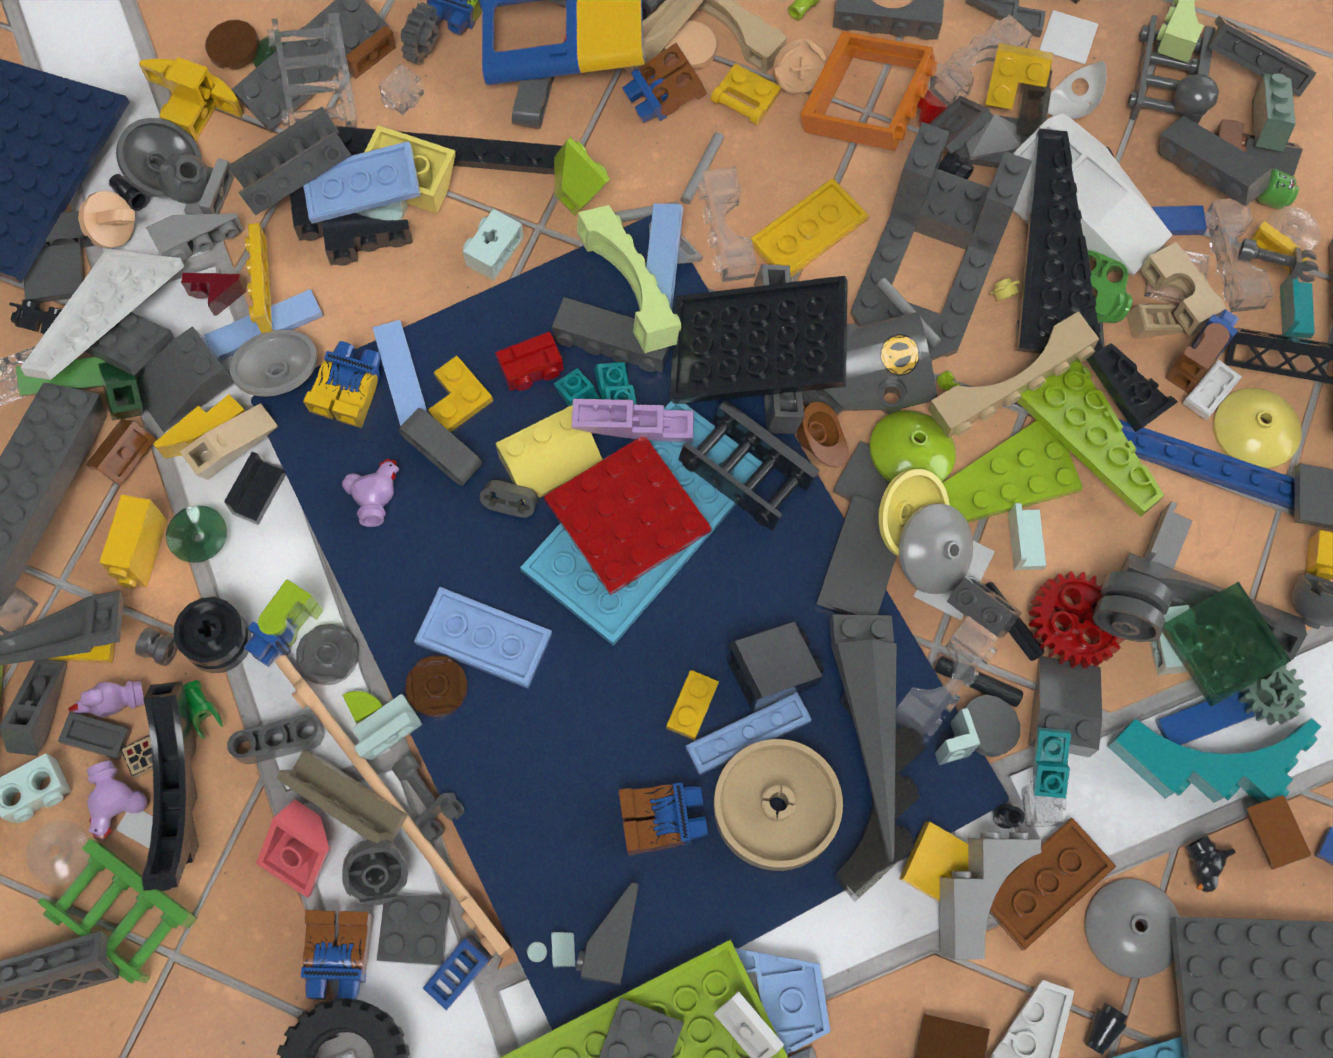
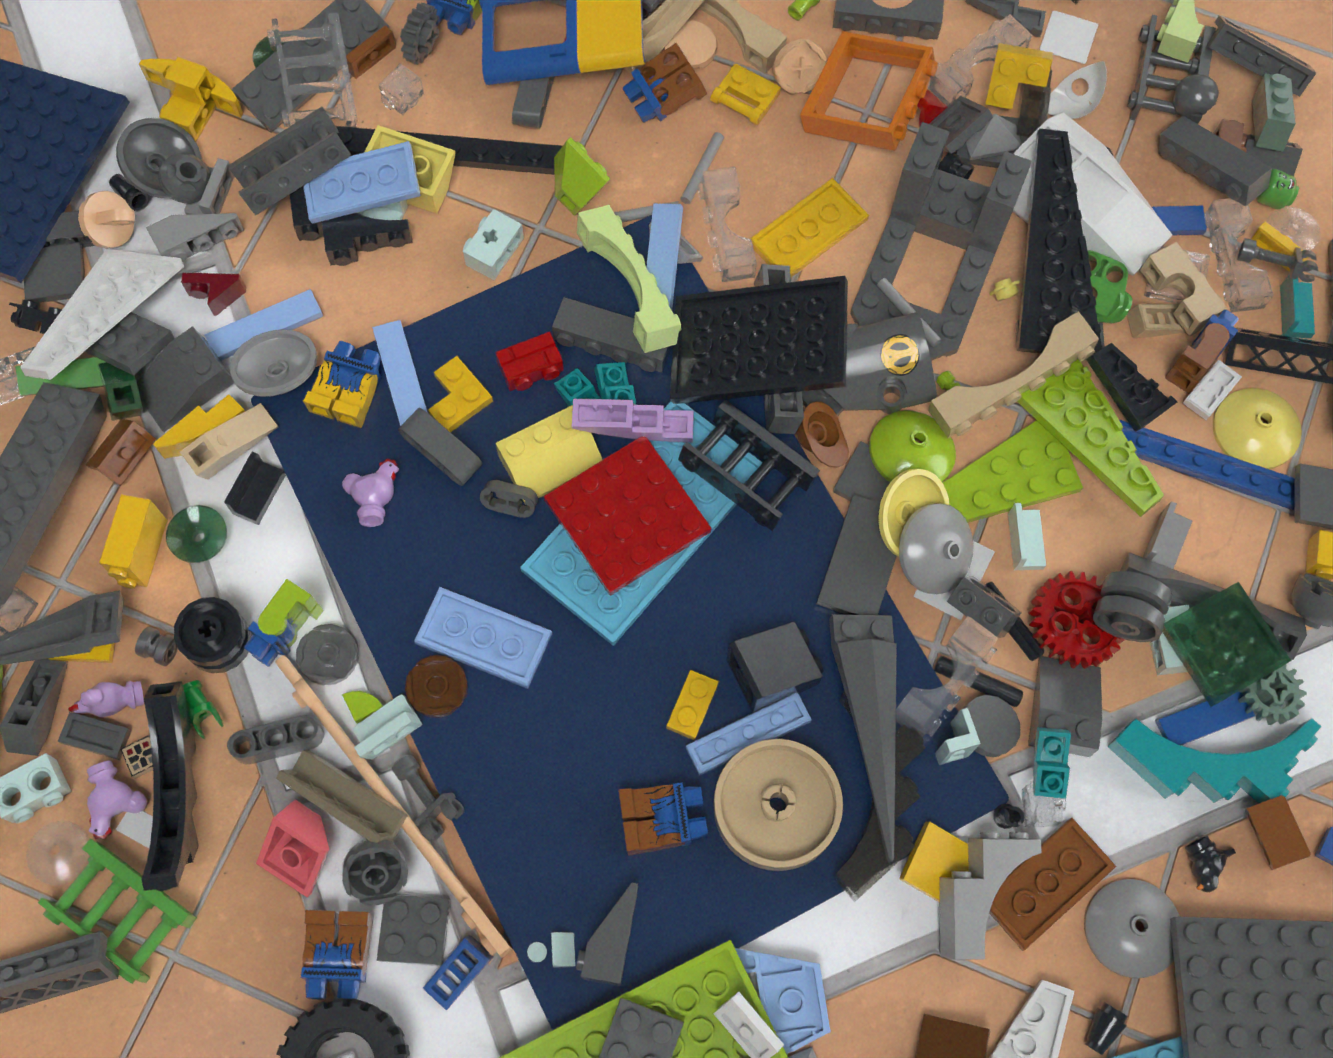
reddish brown tile [205,19,260,70] -> none
yellow plate [245,223,273,333] -> none

